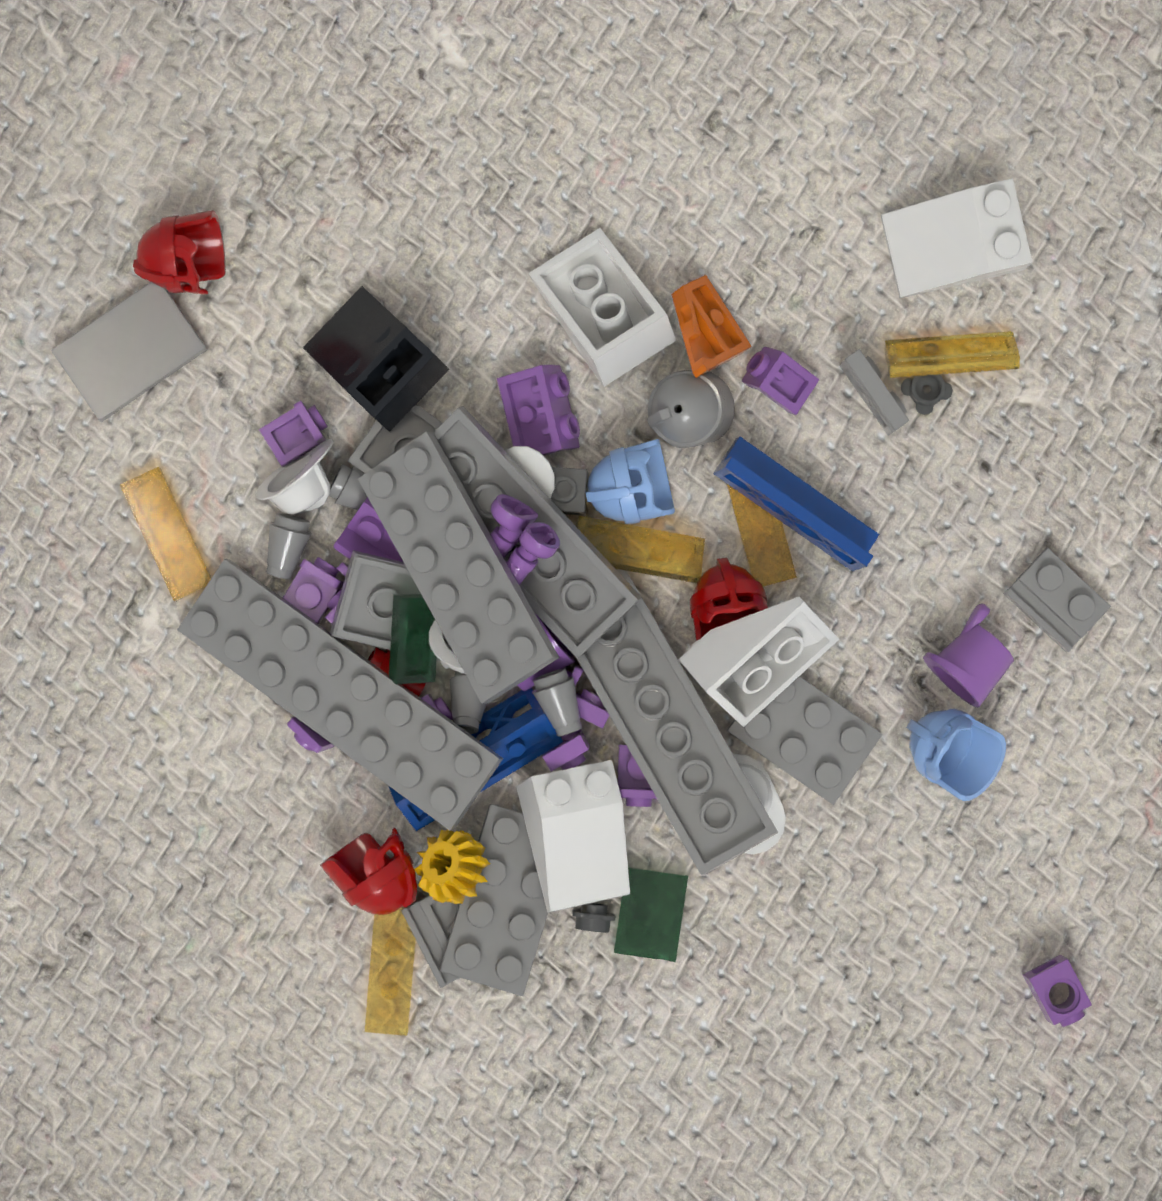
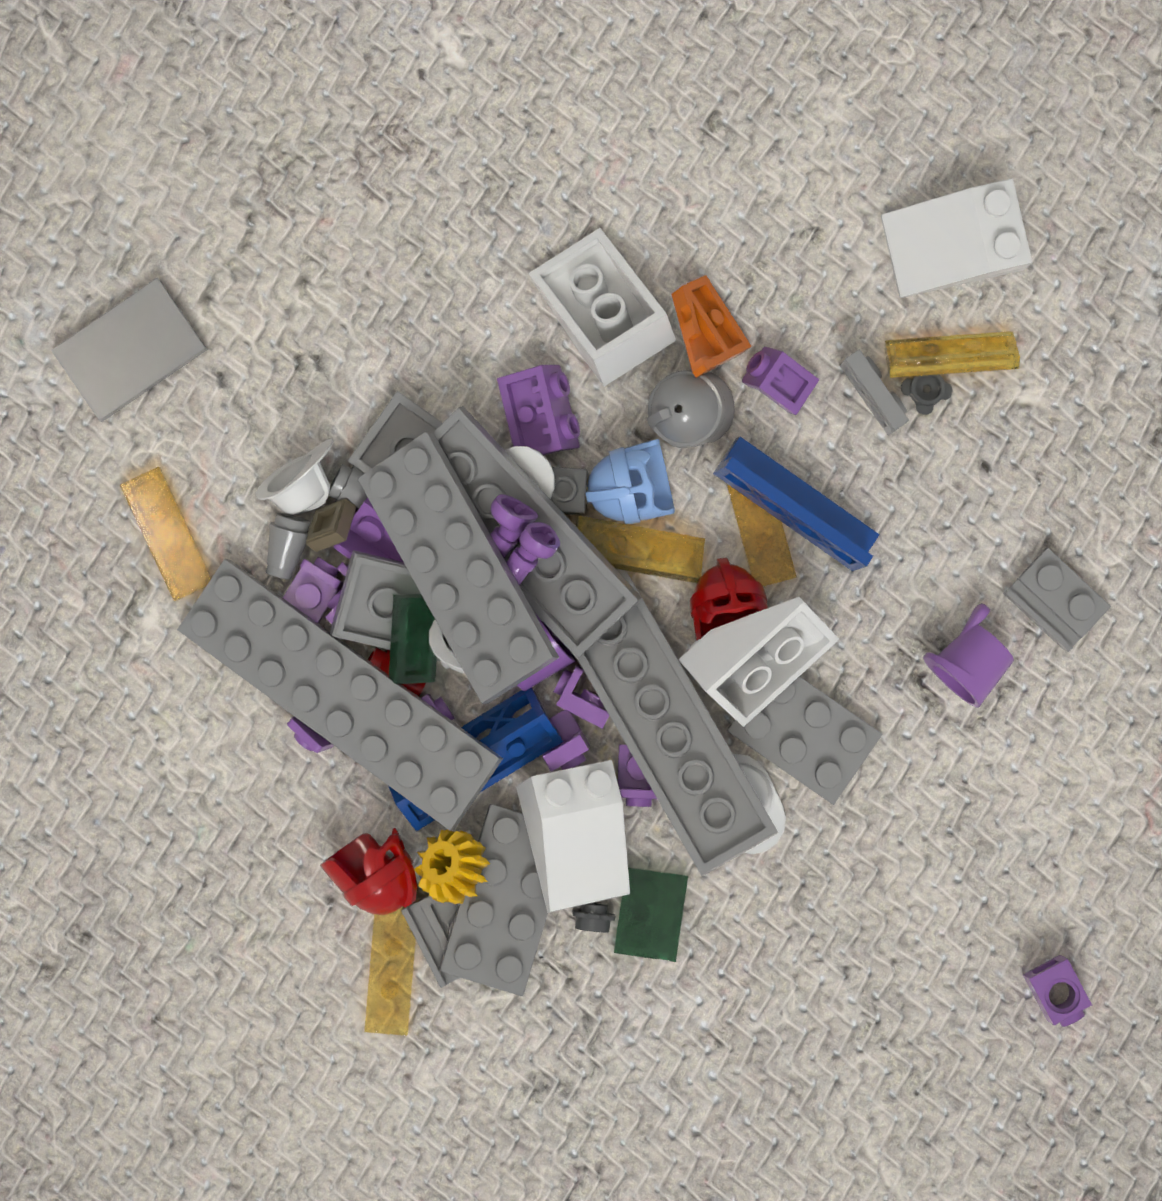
red helmet [133,210,226,294] -> none
medium lavender bracket [259,400,328,467] -> none
black slope [303,286,450,432] -> none
light grey cone [450,671,486,734] -> none
light grey cone [532,668,582,736] -> none
light blue helmet [906,709,1006,801] -> none
none -> dark tan tile [306,498,356,552]

